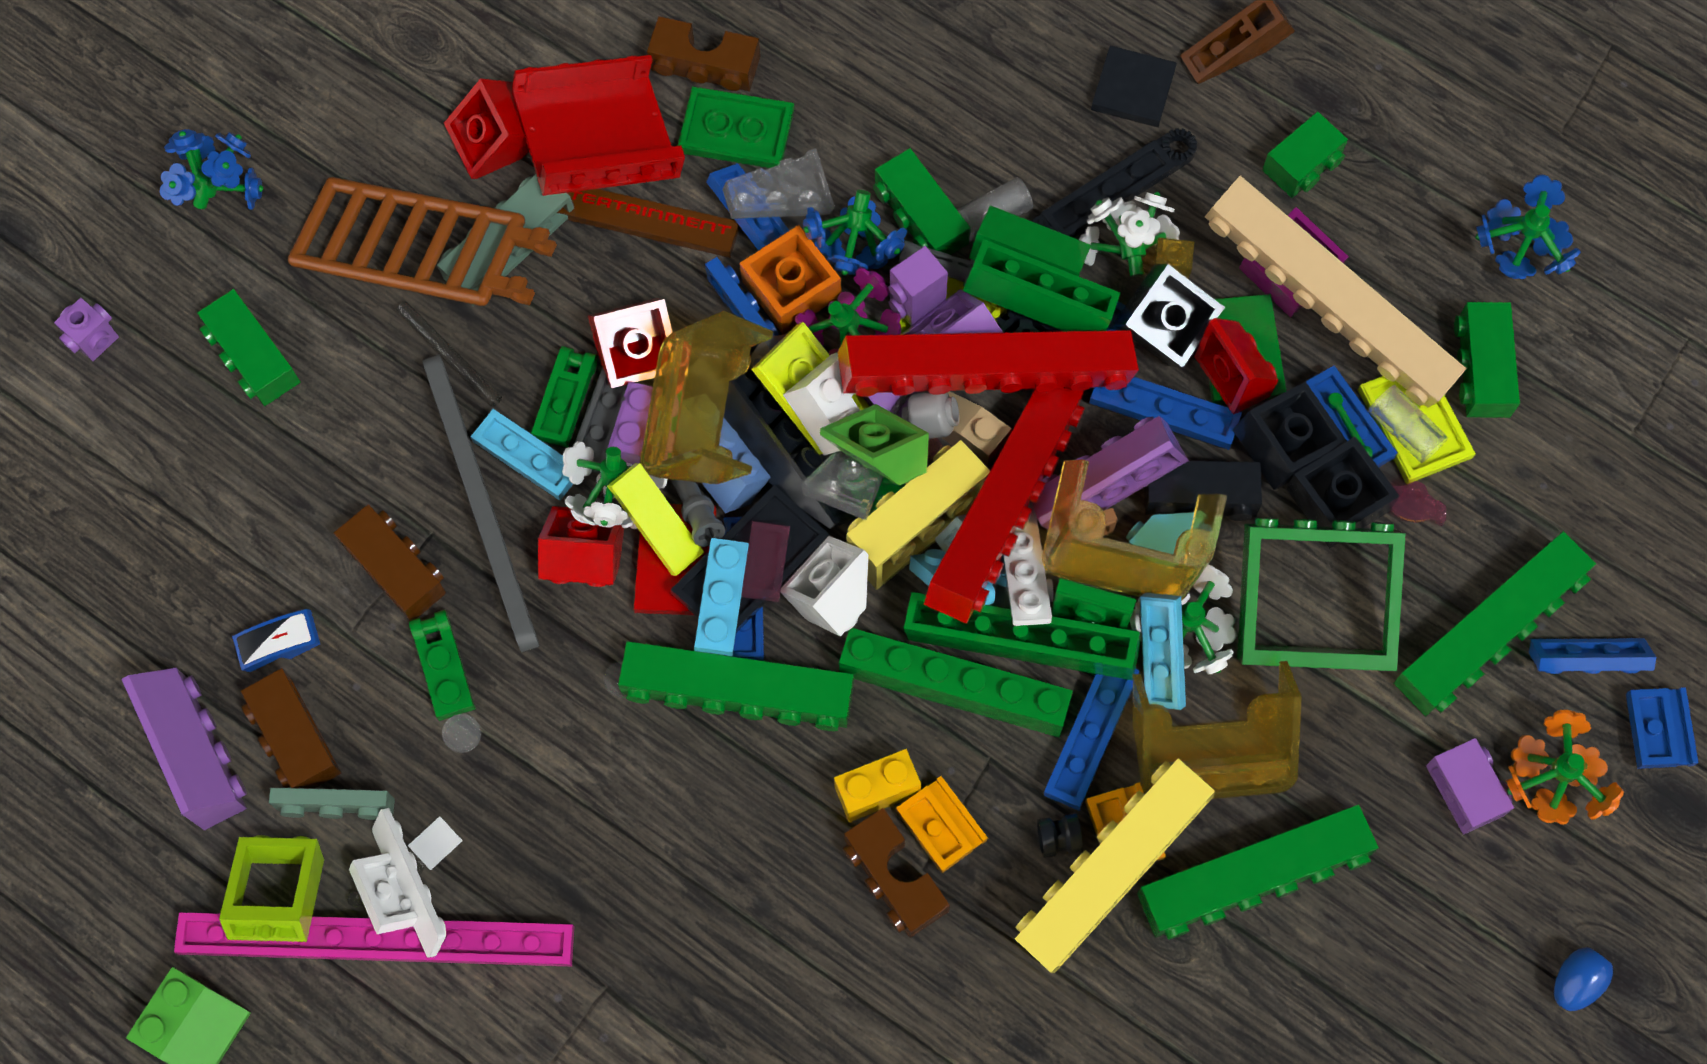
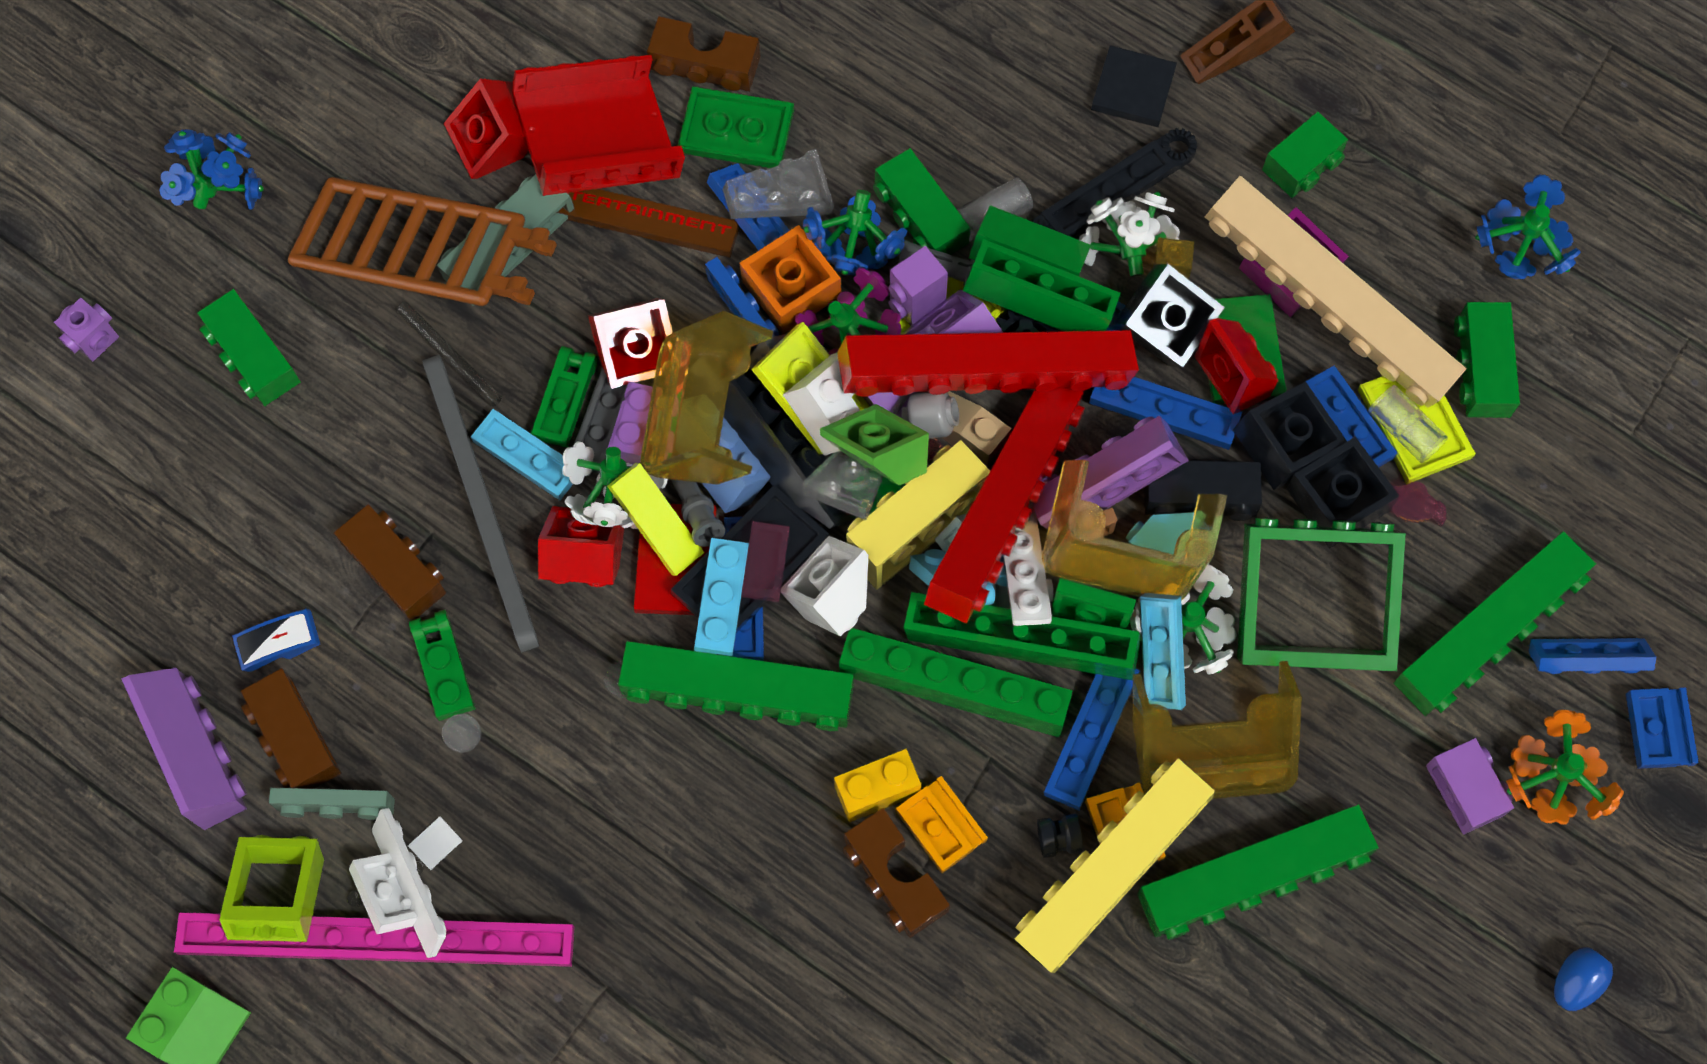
green hinge [1327,393,1373,457] -> none

